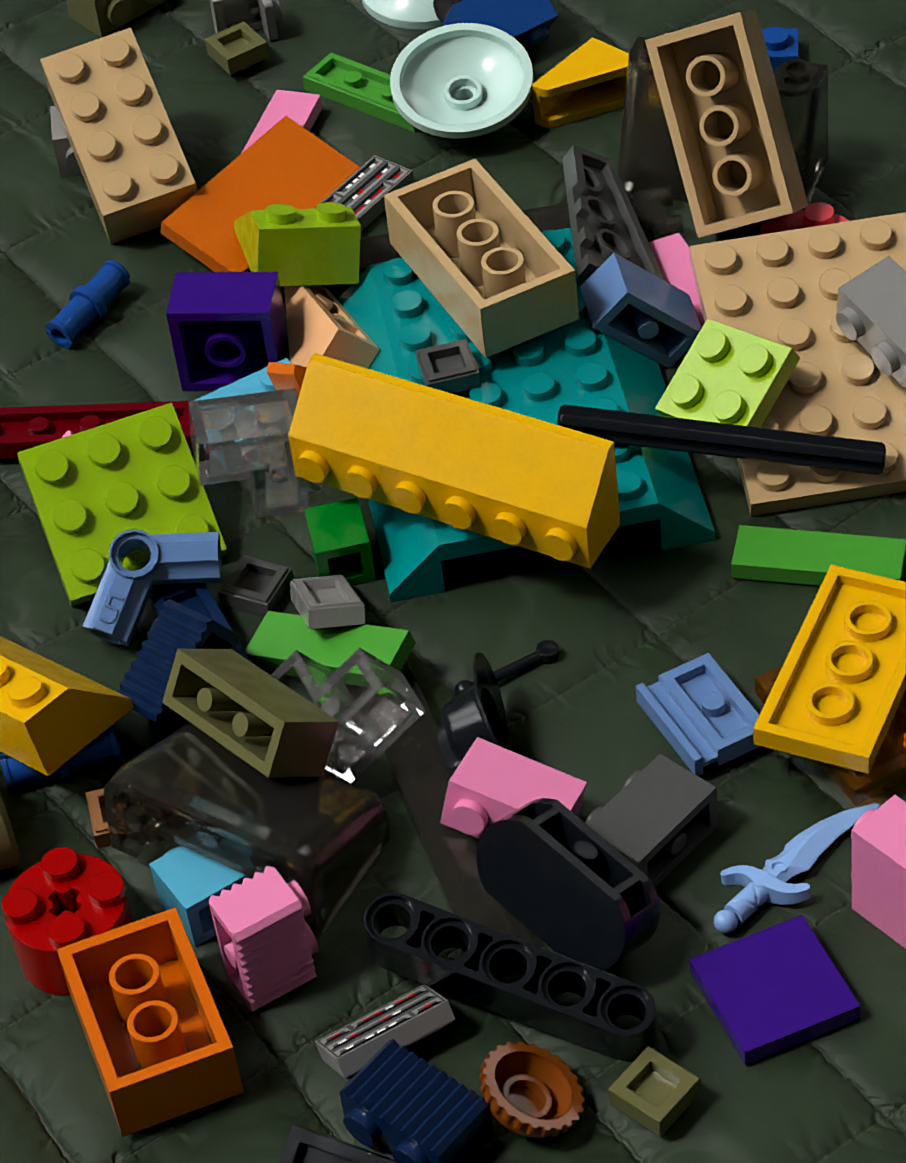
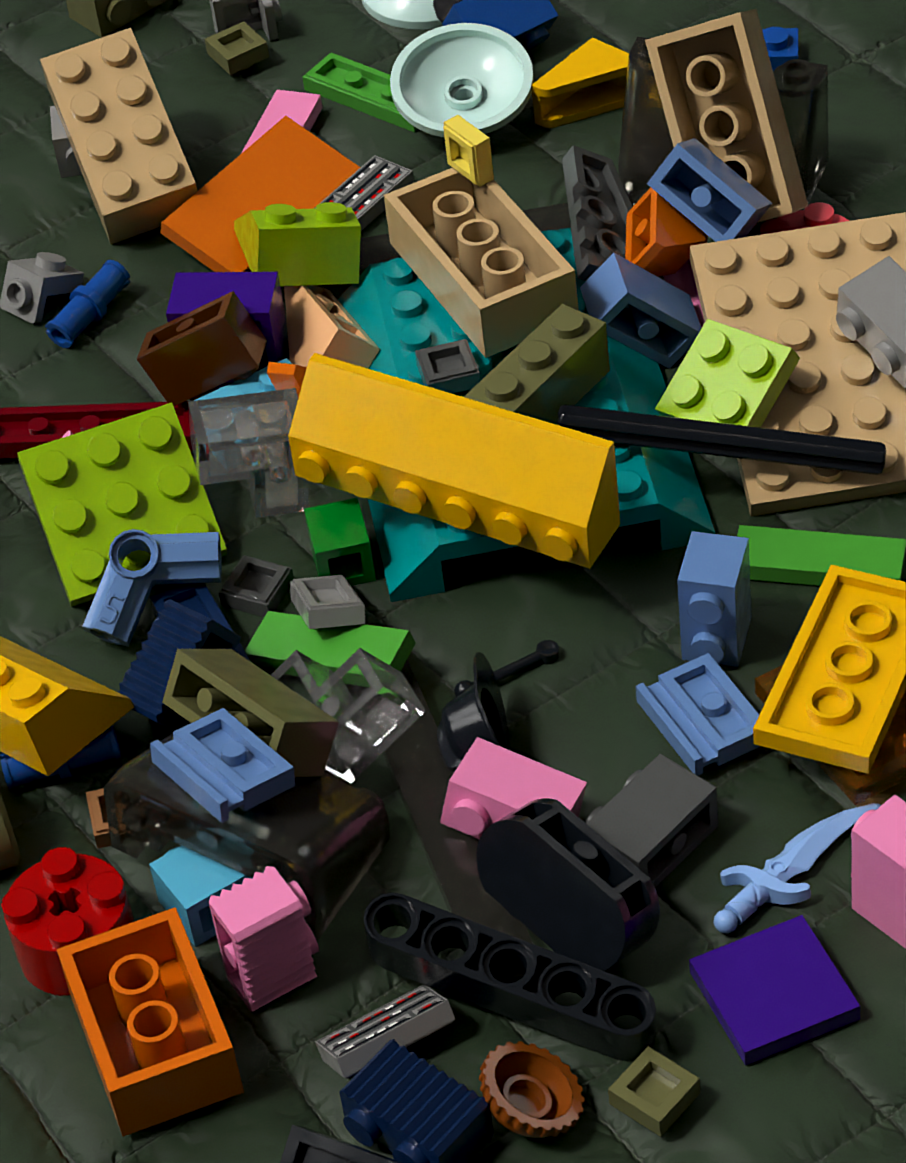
none -> light grey bracket [0,252,84,323]
none -> reddish brown brick [137,291,267,406]
none -> medium blue plate [150,708,295,823]
none -> light yellow tile [443,115,494,187]
none -> olive brick [464,304,610,424]
none -> orange slope [625,187,708,277]
none -> medium blue brick [647,138,772,242]
none -> medium blue brick [677,531,752,667]

